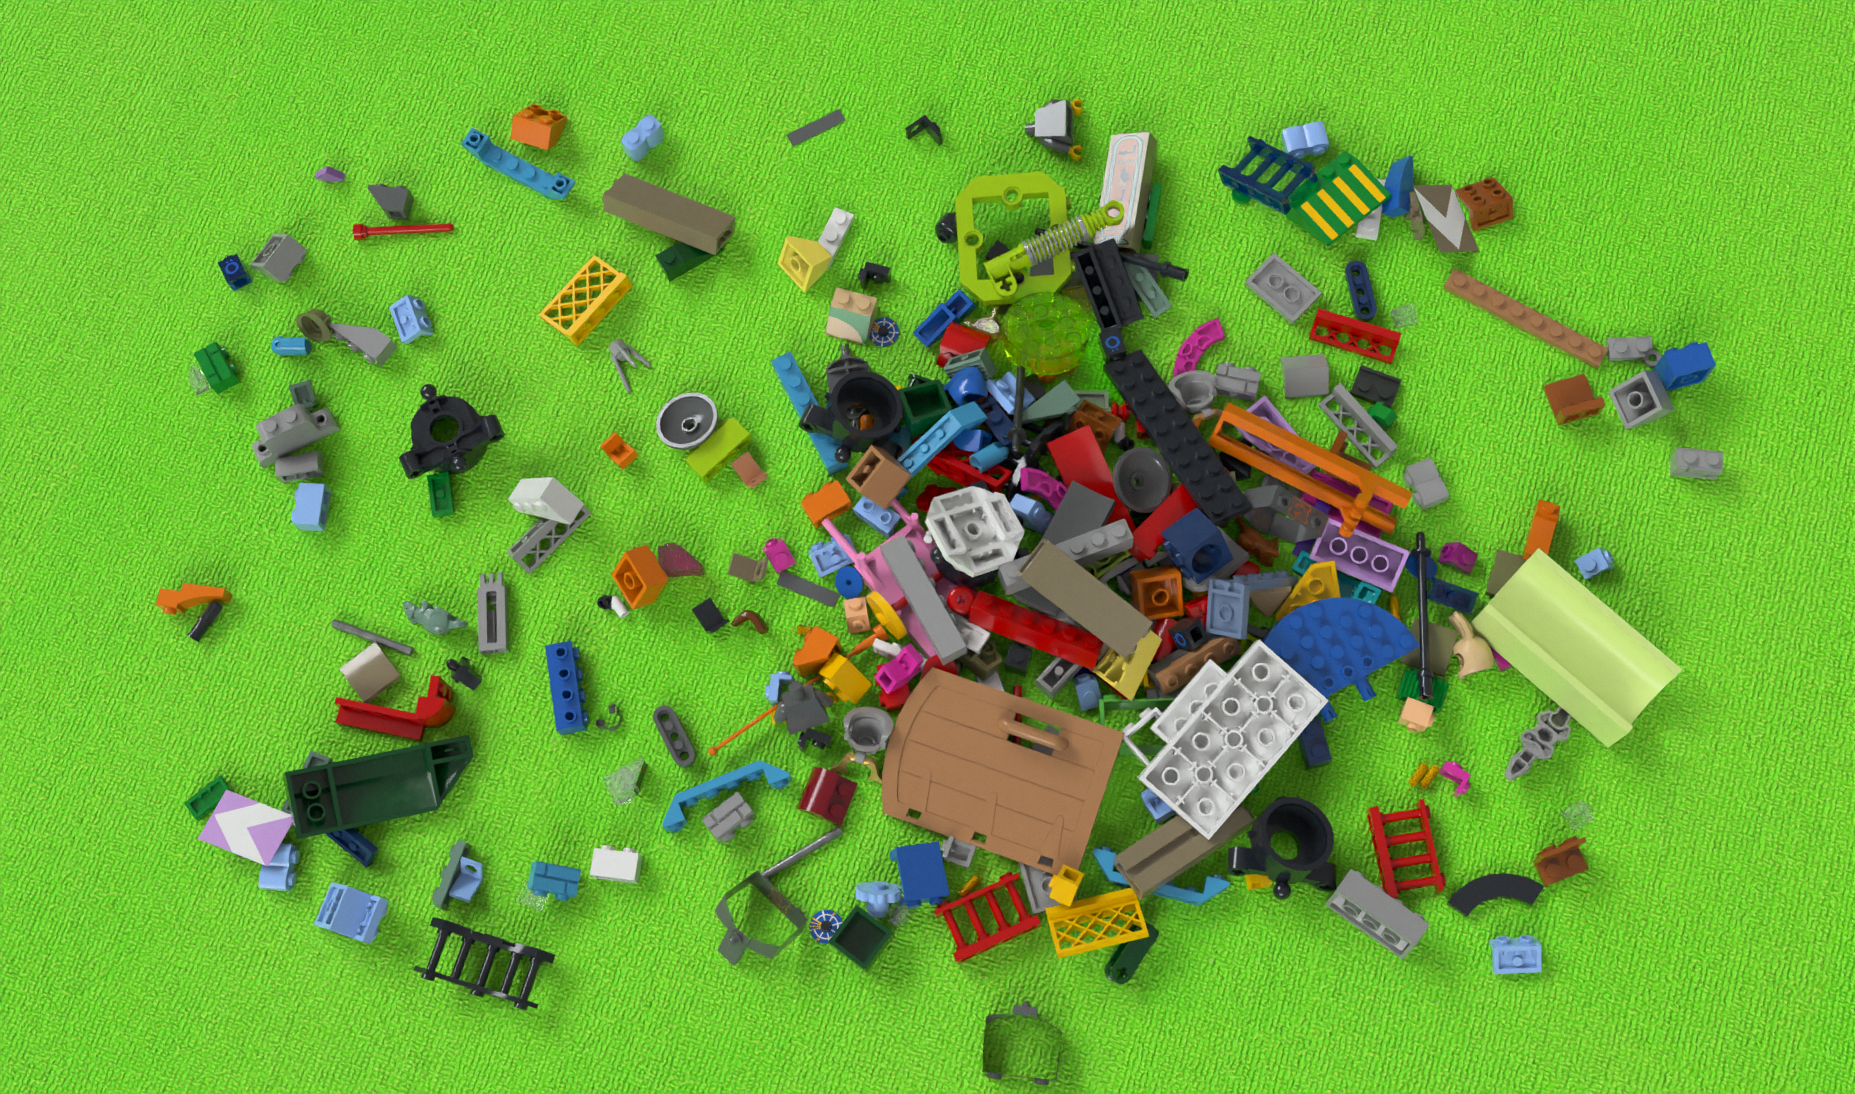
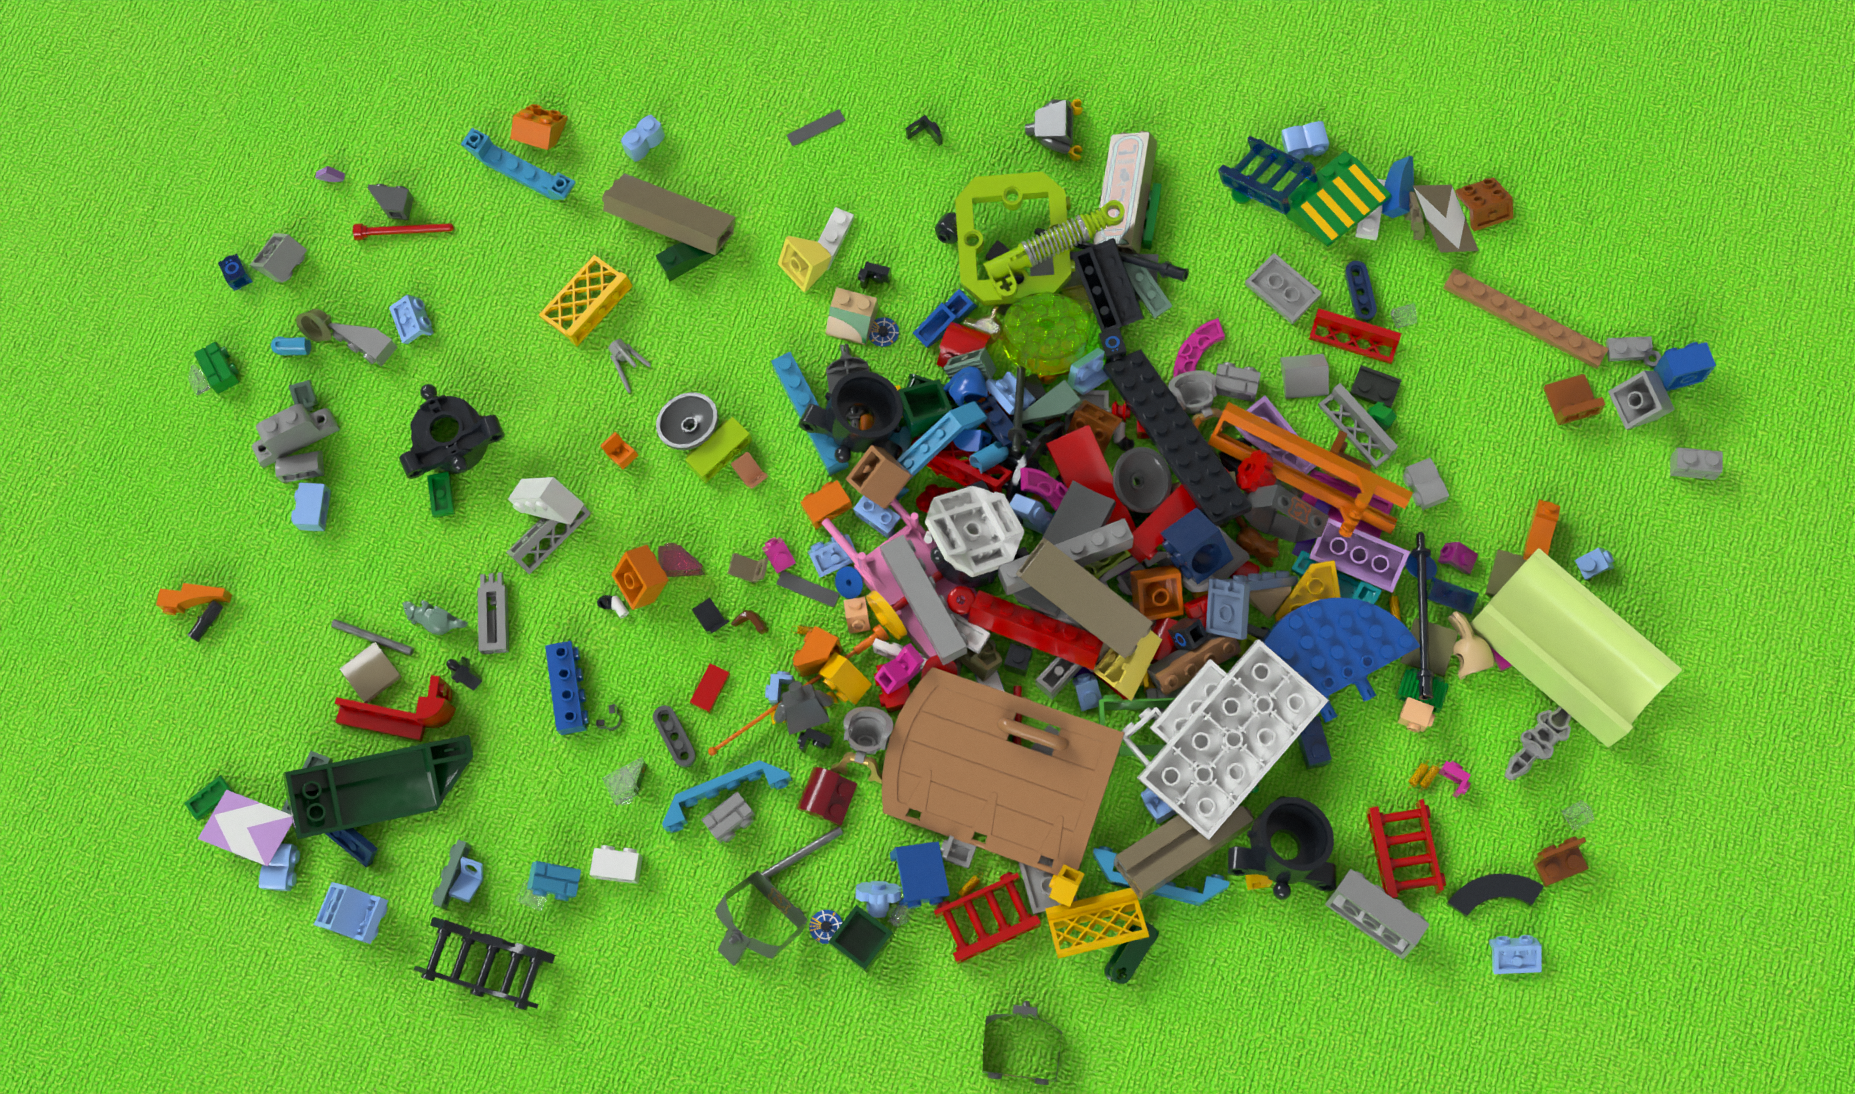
none -> red tile [690,663,730,713]
none -> light blue bracket [1067,348,1109,395]
none -> red plant [1236,450,1276,494]

